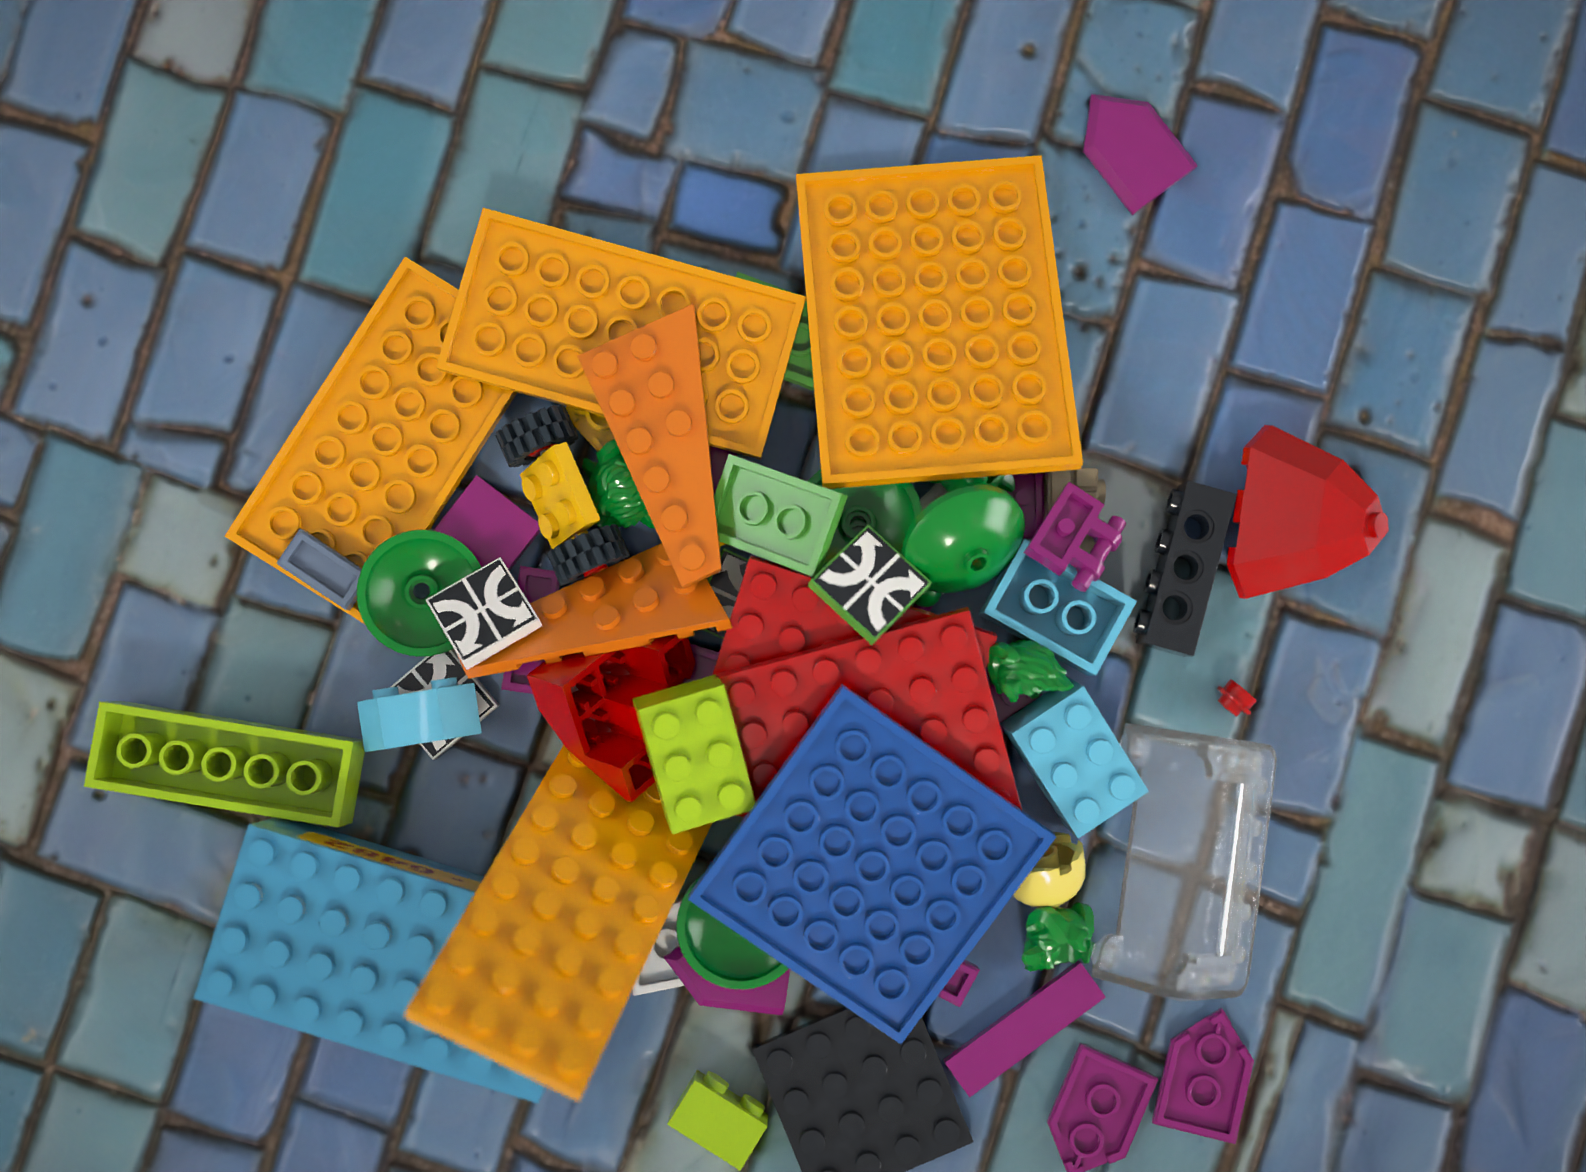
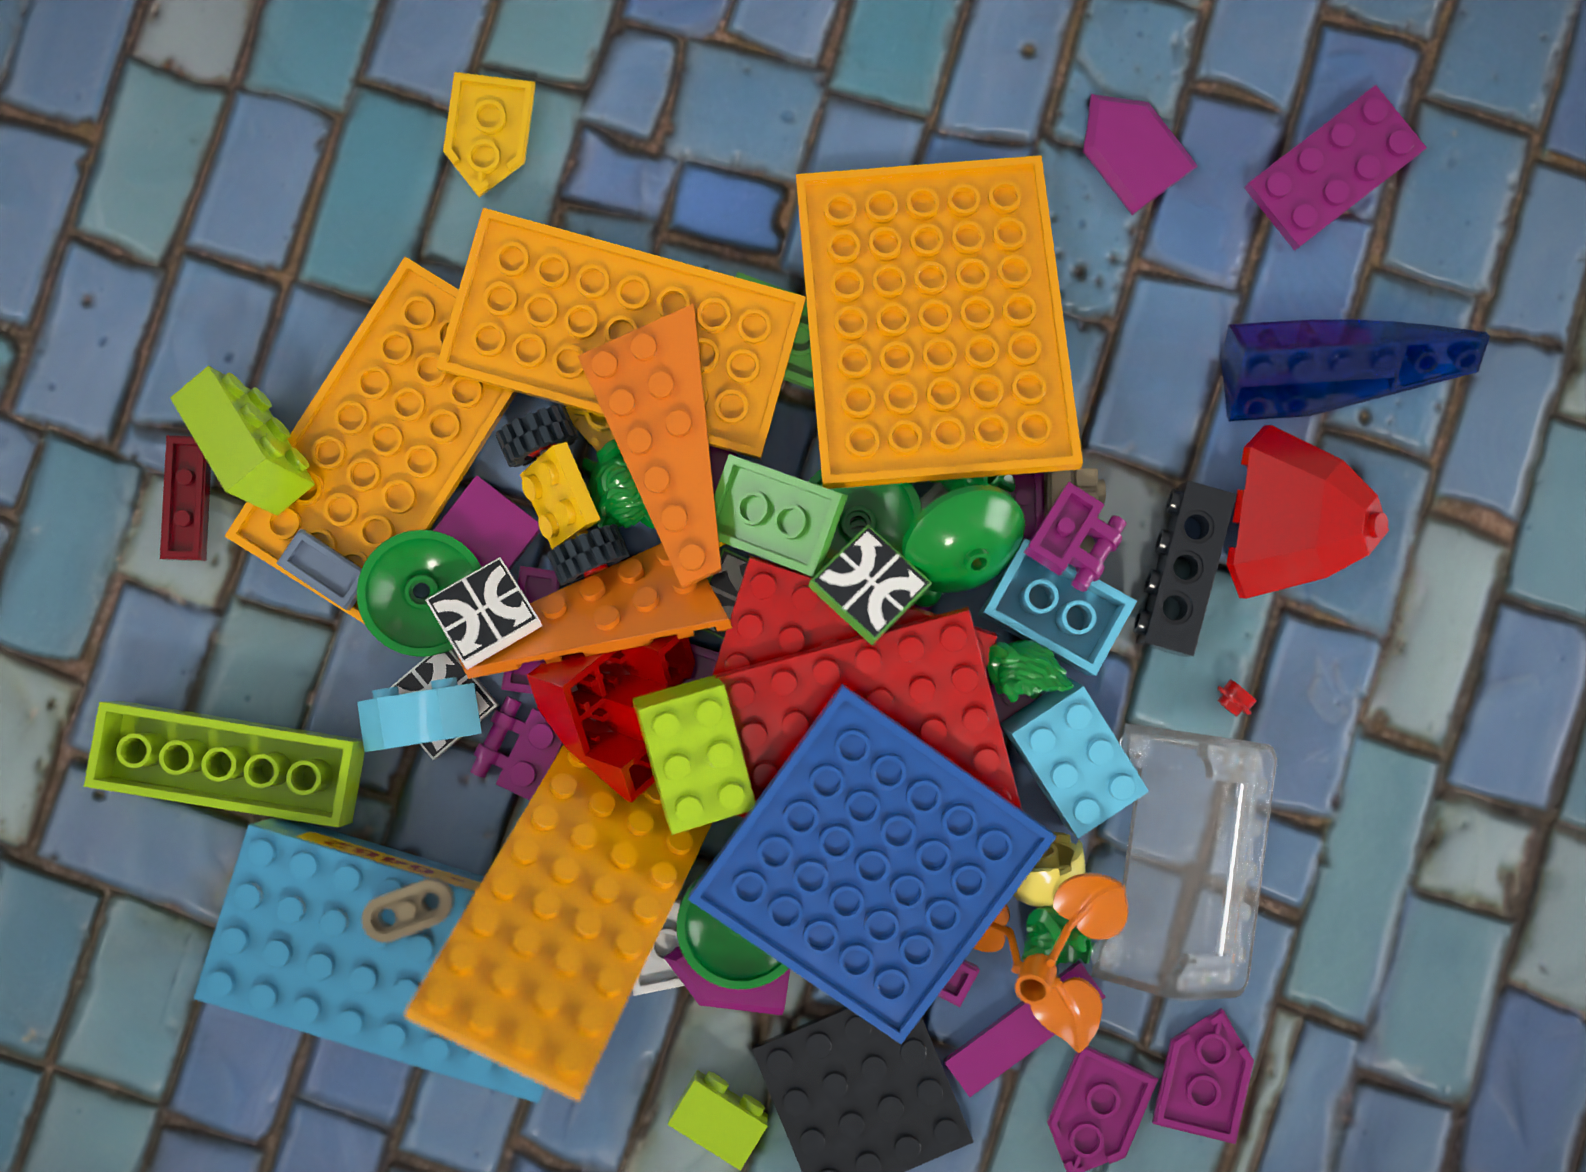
none -> dark red tile [160,435,211,561]
none -> lime brick [170,365,315,516]
none -> dark tan plate [362,878,455,942]
none -> yellow tile [443,72,536,198]
none -> magenta plate [470,696,563,800]
none -> orange plant [973,873,1129,1053]
none -> clear blue wedge [1221,319,1490,422]
none -> magenta plate [1244,85,1427,251]

